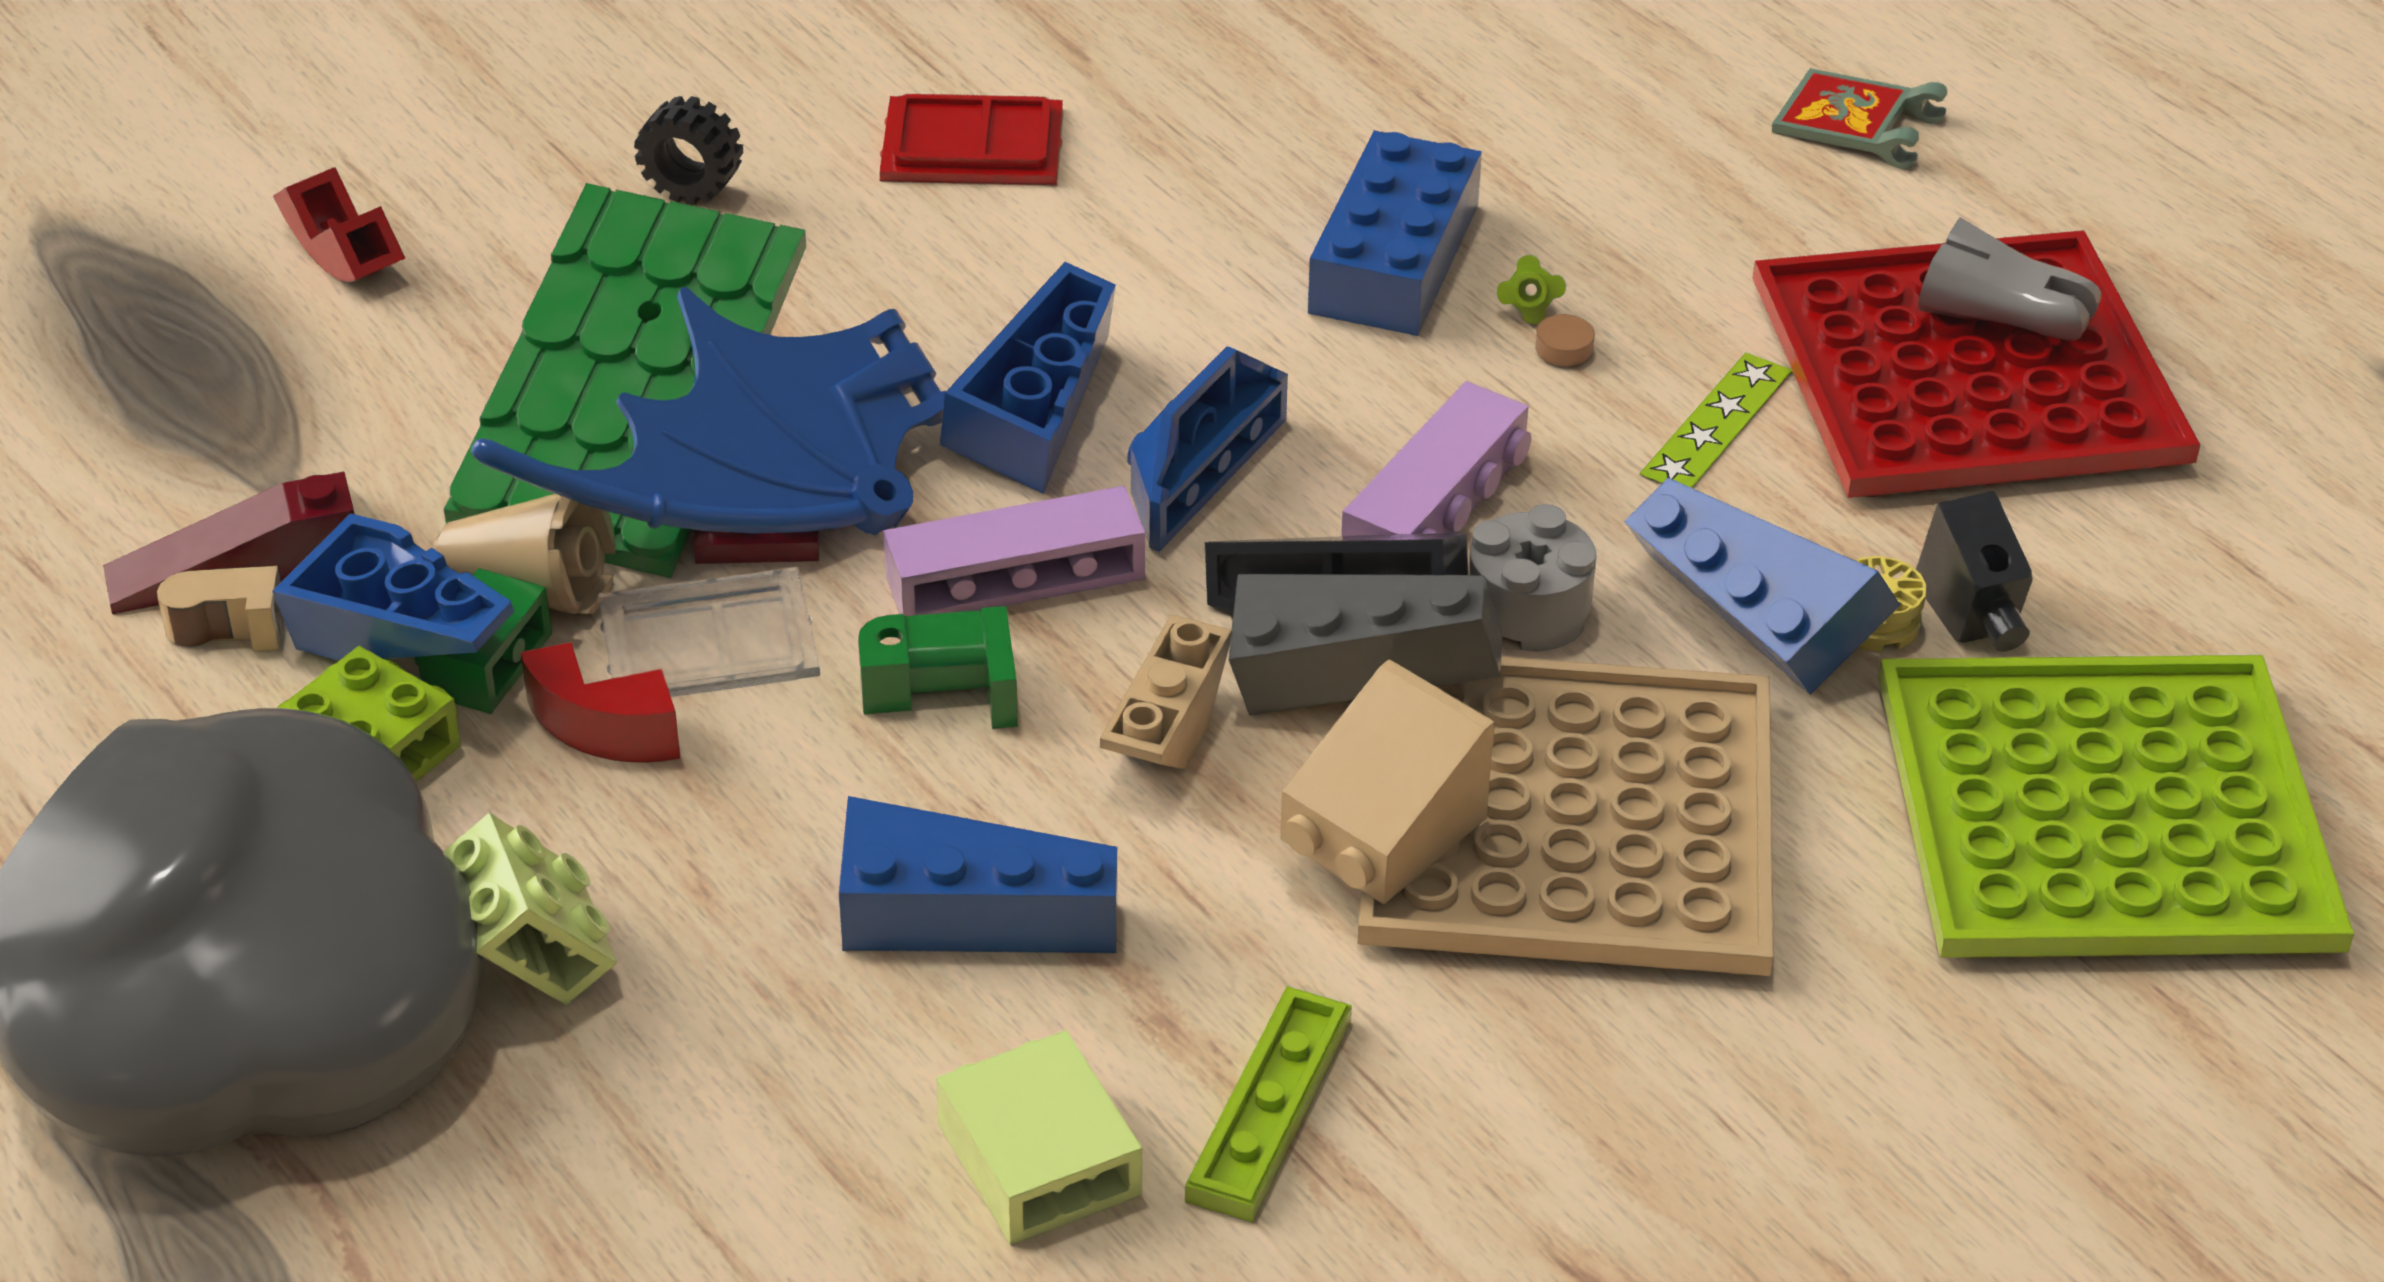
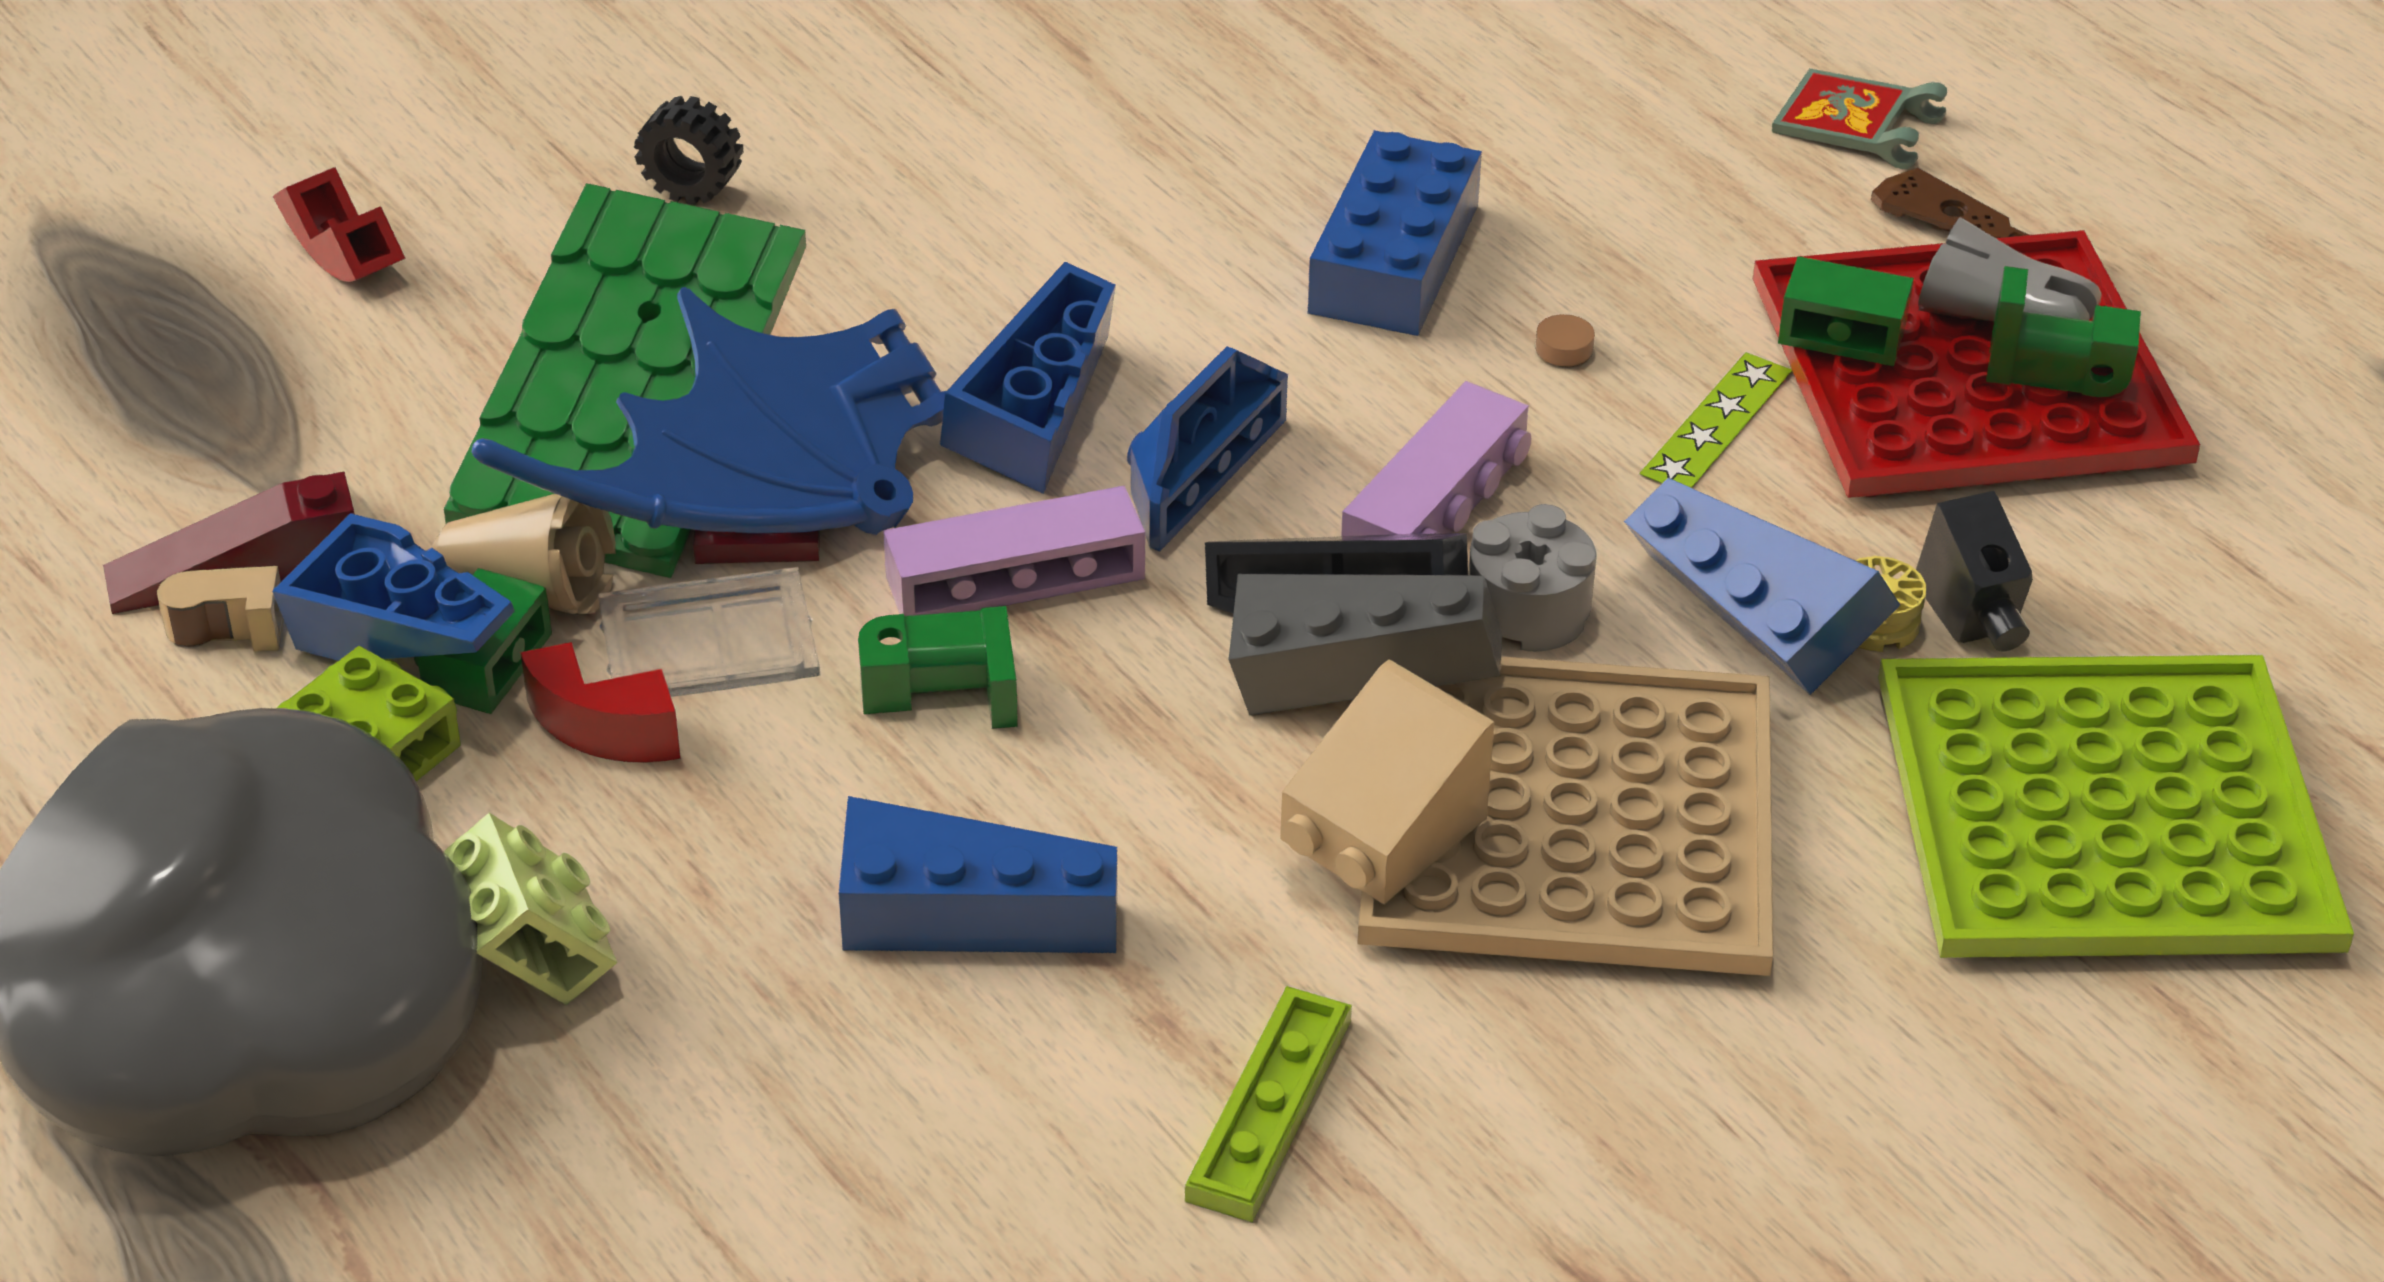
red piece [879,94,1063,185] -> none
yellowish green brick [936,1030,1142,1245] -> none
tan slope [1100,614,1232,769] -> none
lime plate [1497,255,1566,324] -> none
none -> green brick [1778,256,1914,366]
none -> reddish brown piece [1871,168,2030,238]
none -> green piece [1986,266,2141,397]

